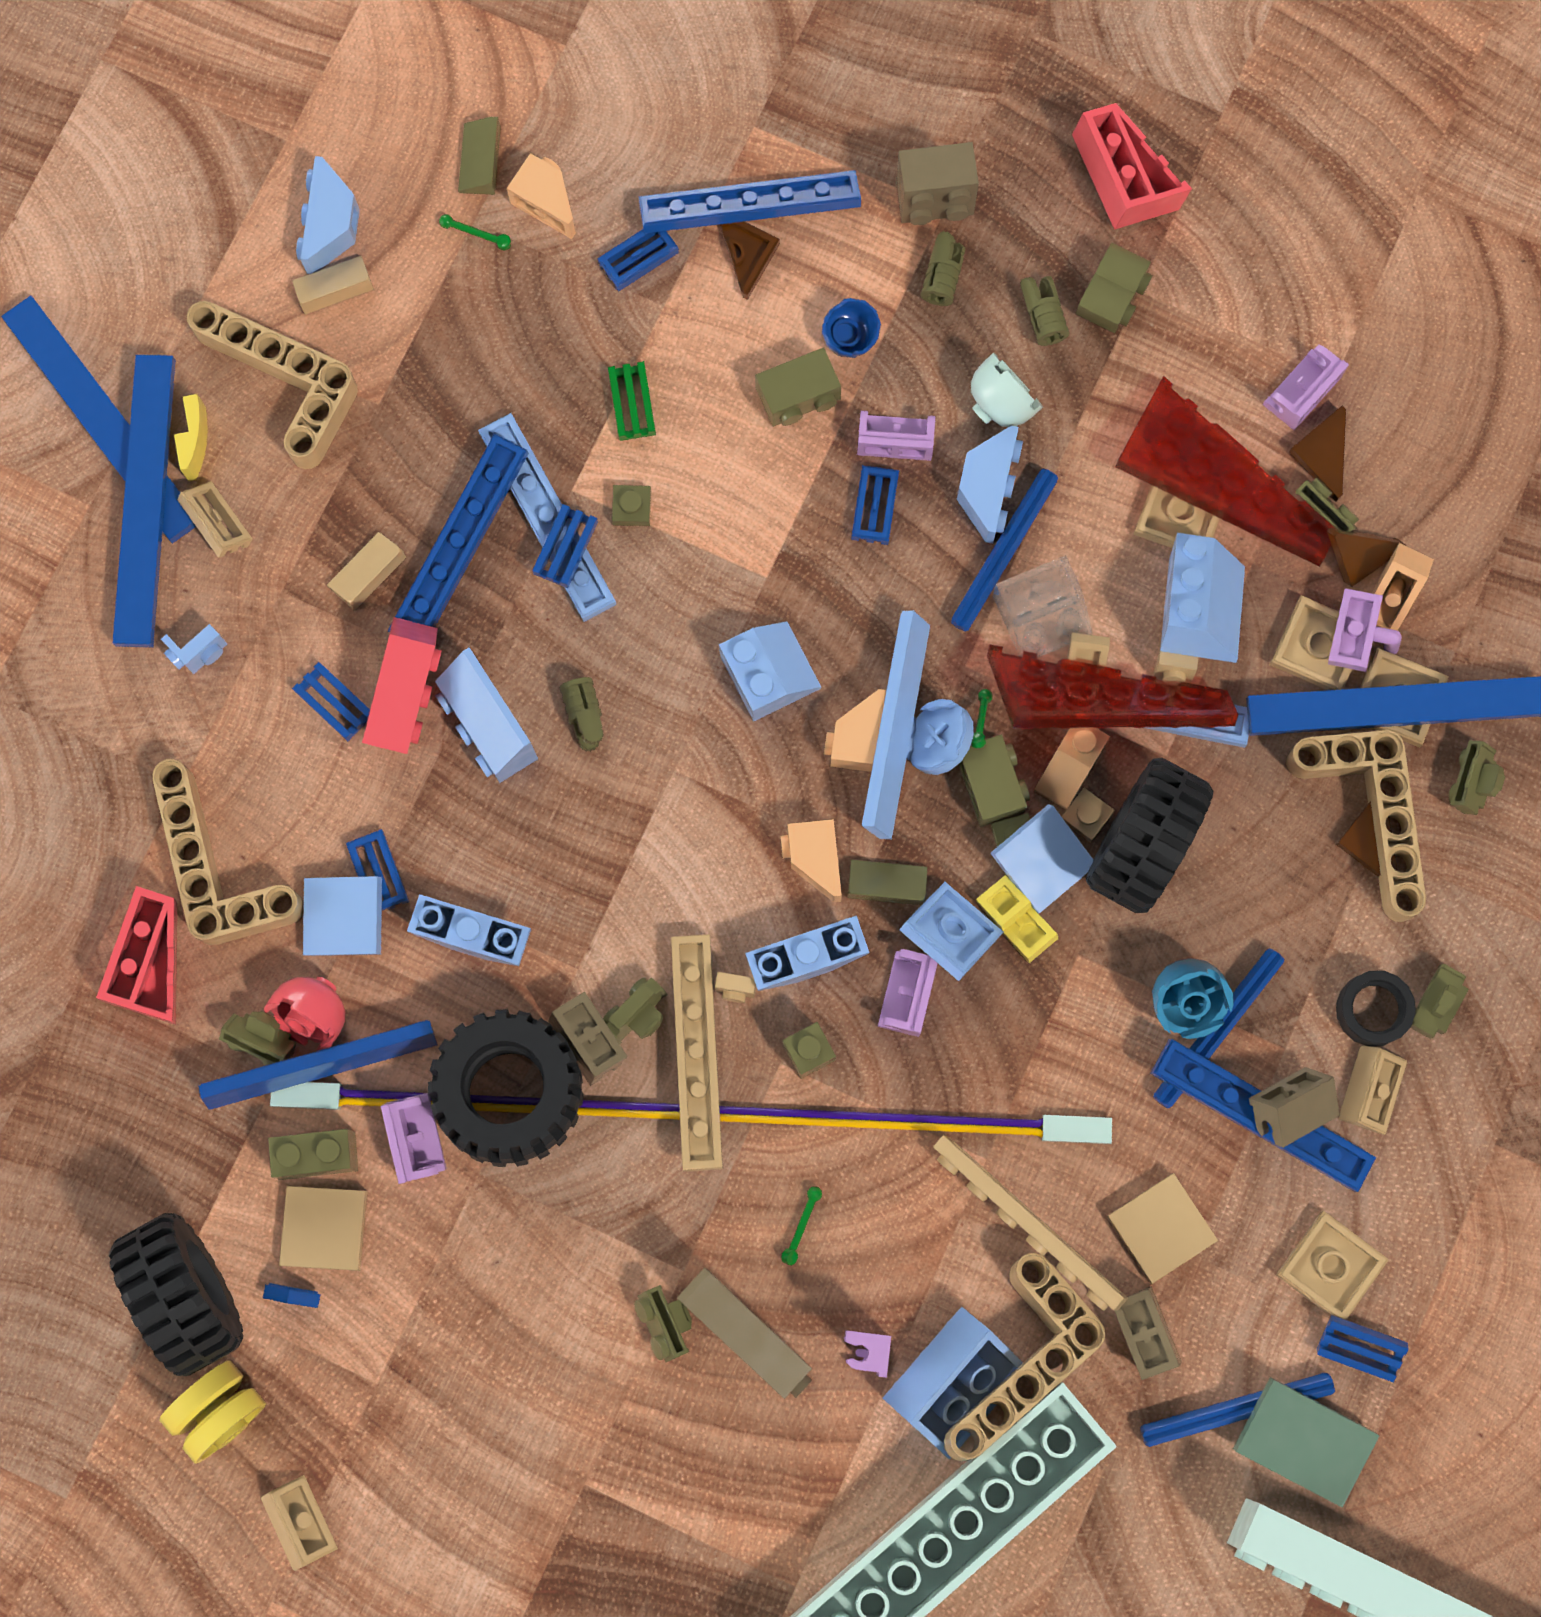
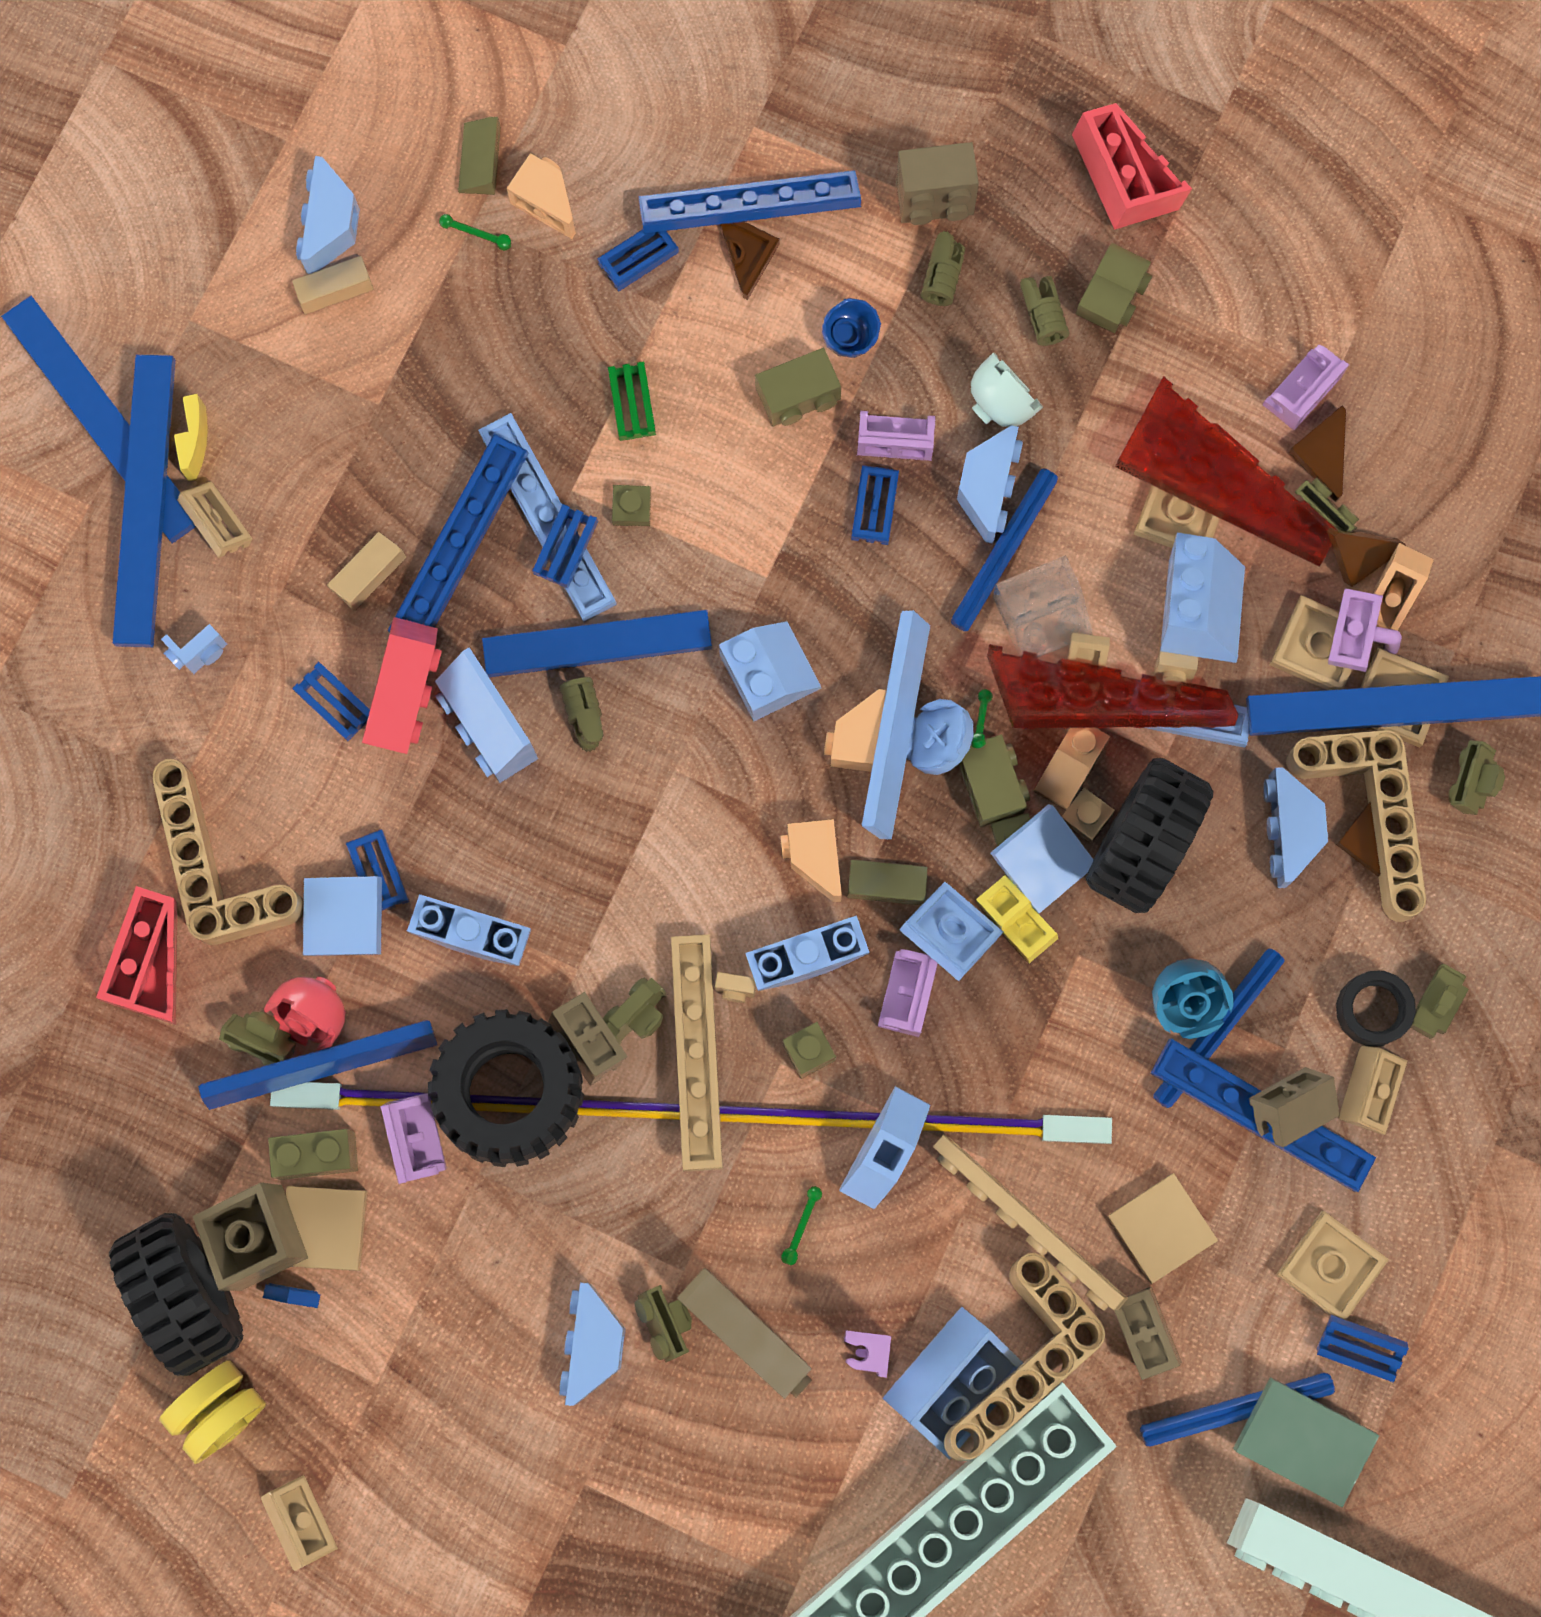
tan beam [186,301,358,469] -> none
none -> dark tan brick [192,1183,308,1291]
none -> blue tile [482,610,712,678]
none -> light blue slope [559,1282,626,1406]
none -> light blue slope [839,1086,930,1209]
none -> light blue slope [1263,767,1328,888]

